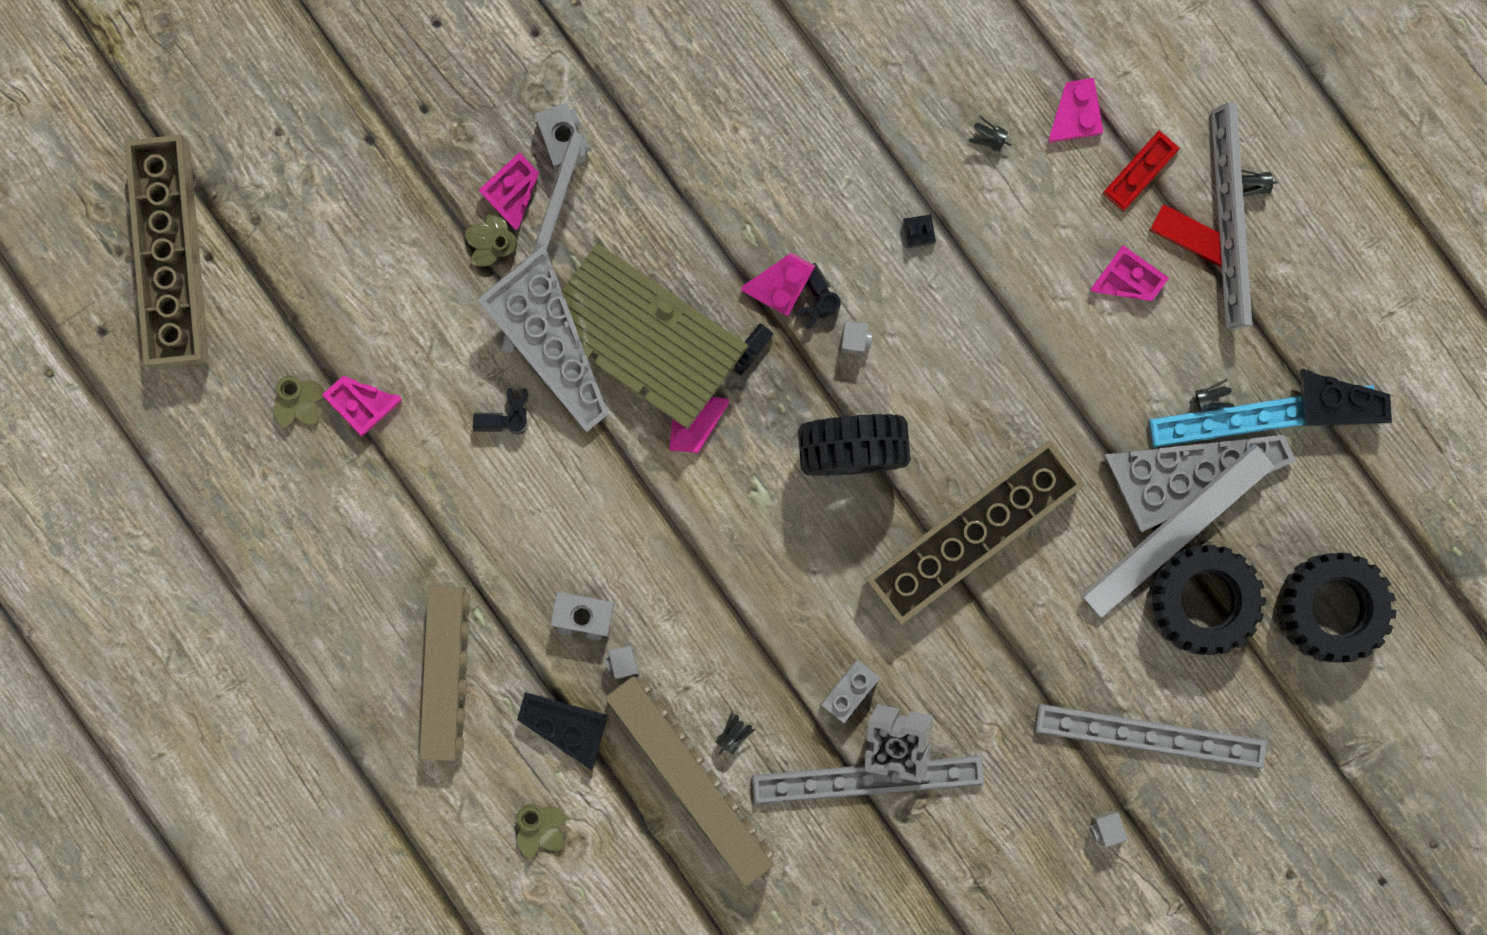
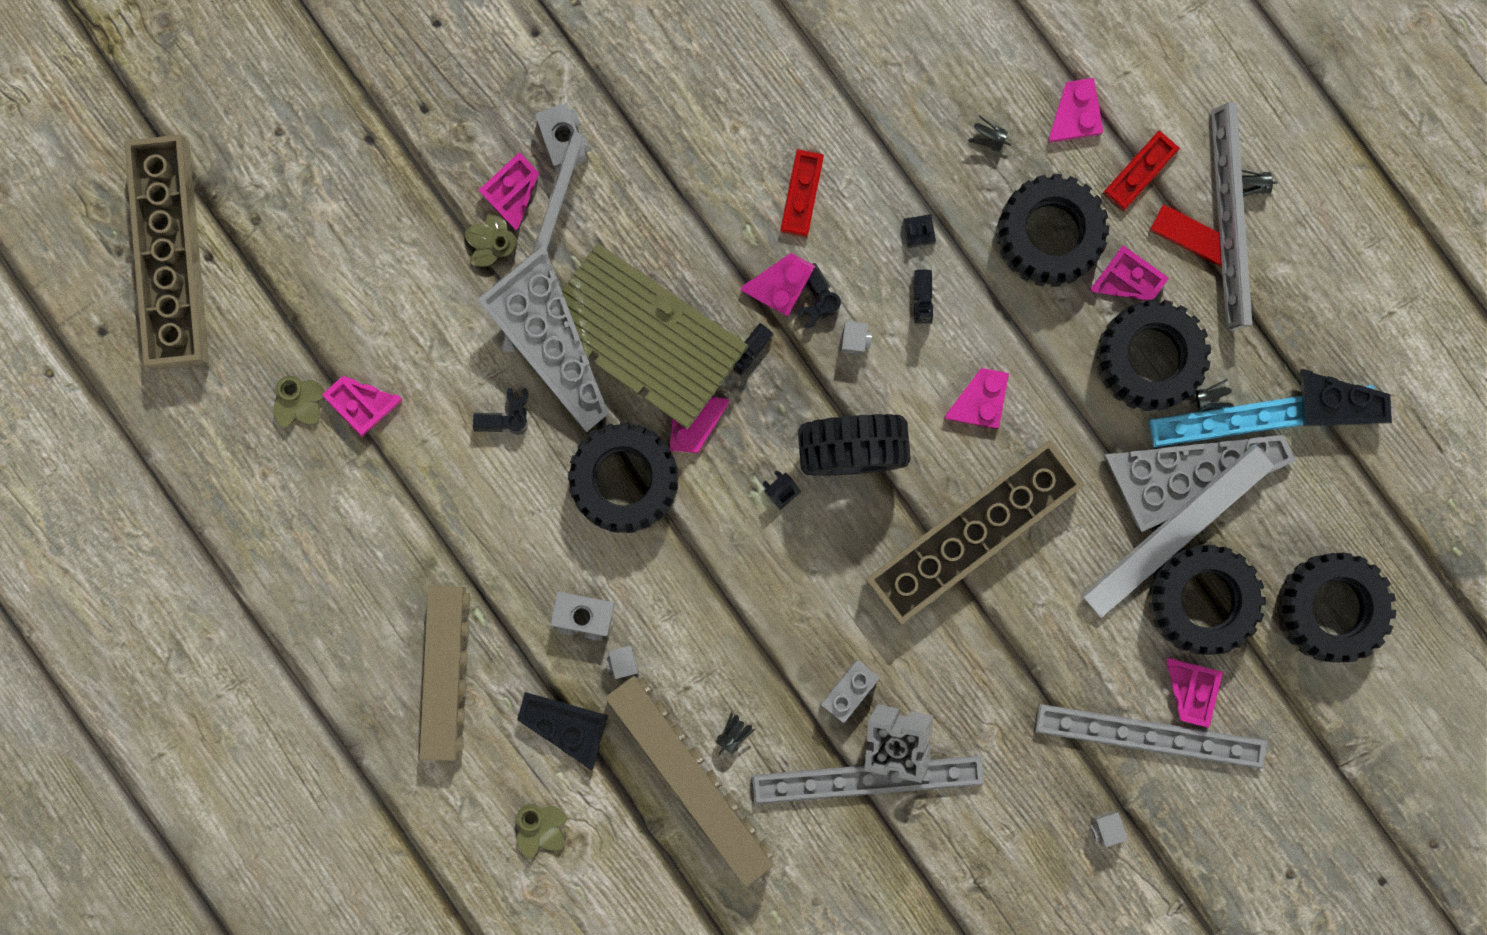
none -> black tyre [568,422,679,534]
none -> black tile [763,471,801,510]
none -> red tile [780,149,824,238]
none -> black bar [913,269,933,324]
none -> dark pink wing [944,368,1009,430]
none -> black tyre [996,174,1109,287]
none -> black tyre [1096,299,1211,411]
none -> dark pink wing [1167,658,1223,728]

